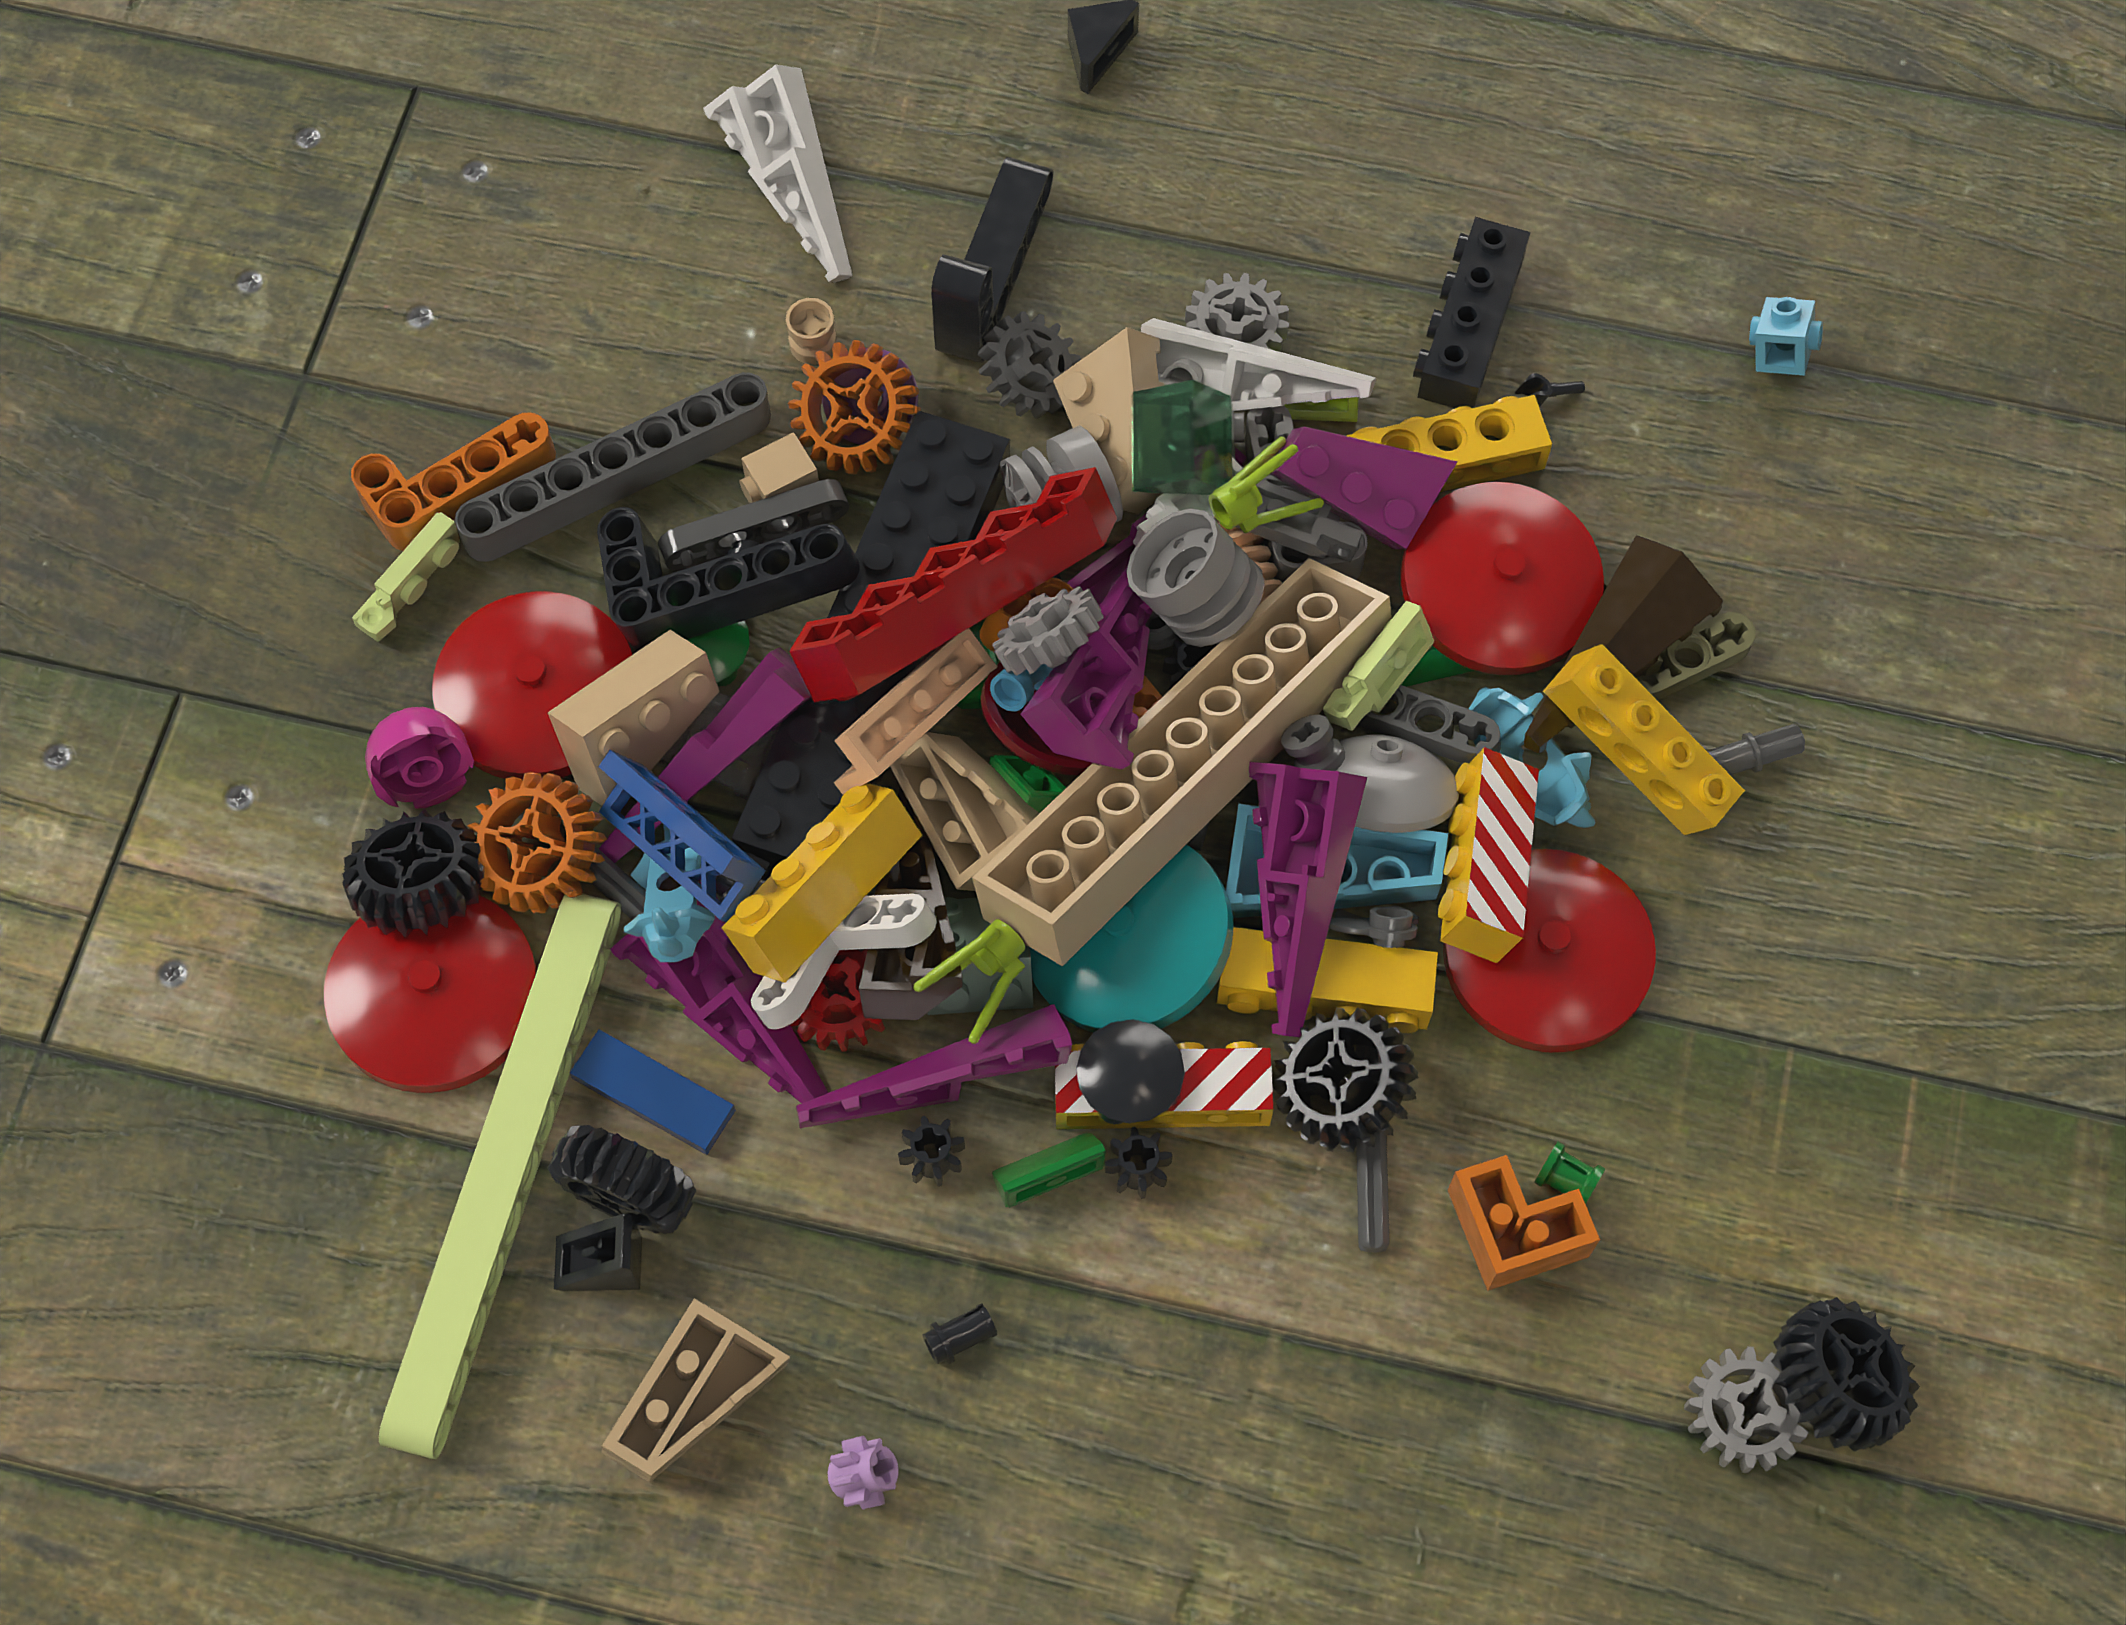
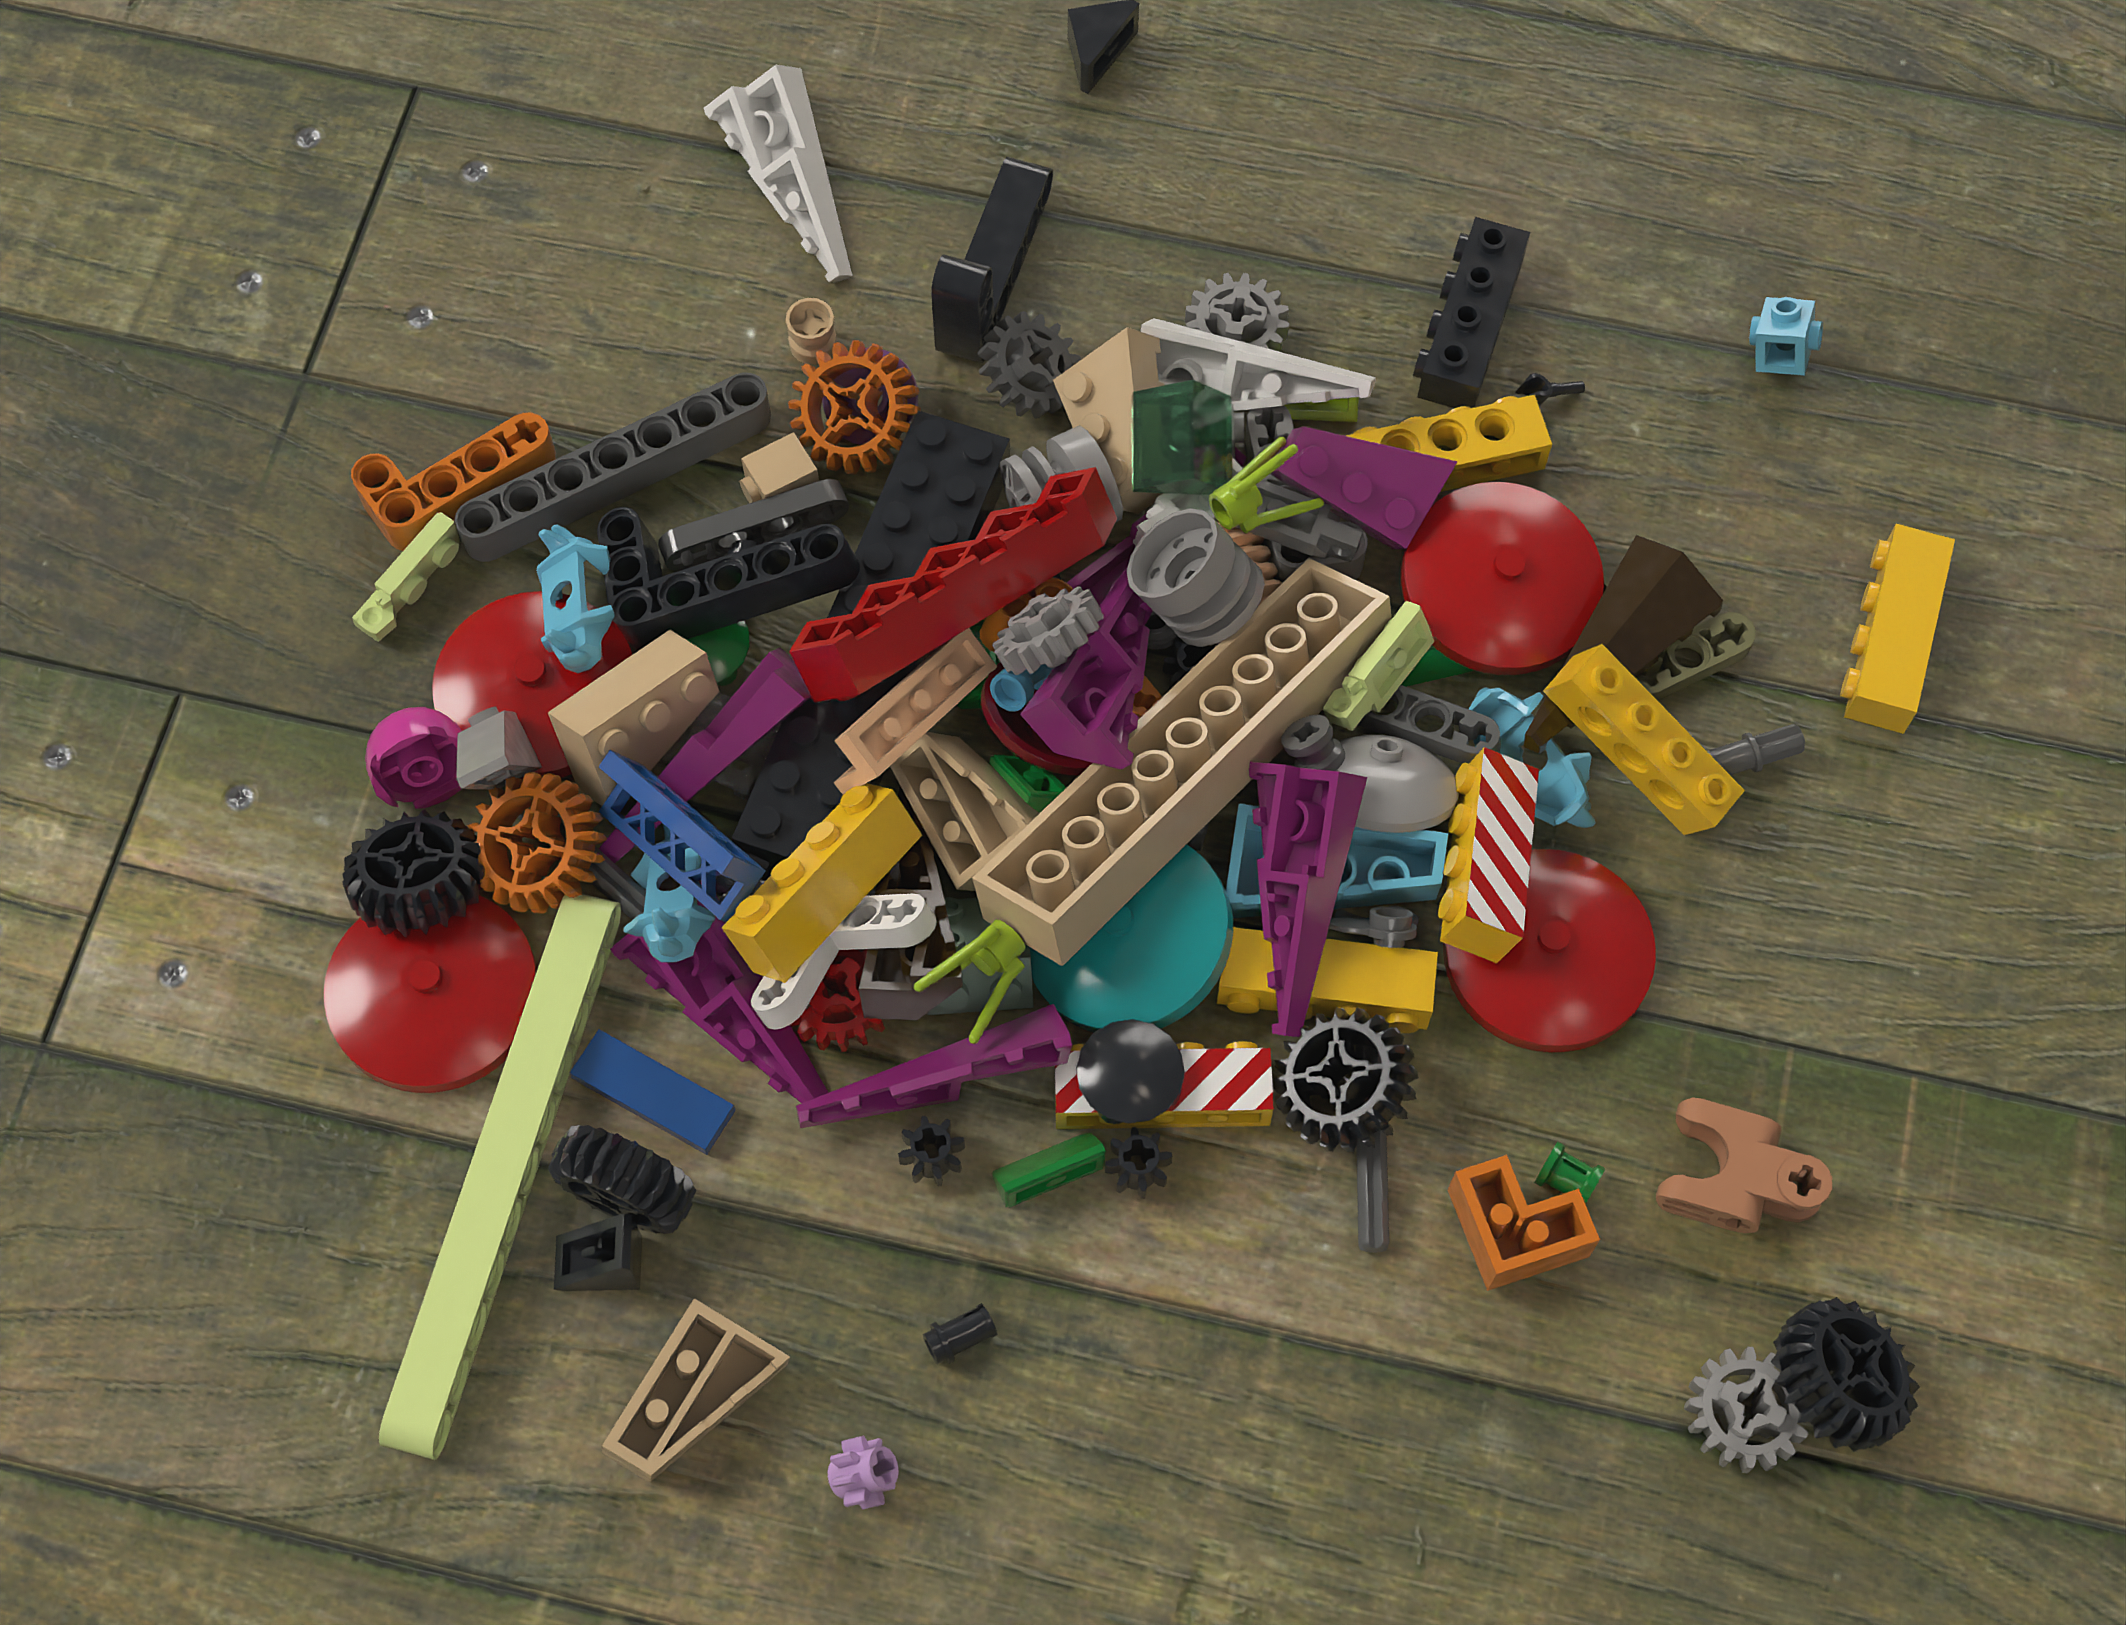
none -> light grey slope [456,706,542,790]
none -> medium azure piece [536,524,615,673]
none -> nougat piece [1656,1098,1832,1233]
none -> yellow brick [1840,524,1955,734]

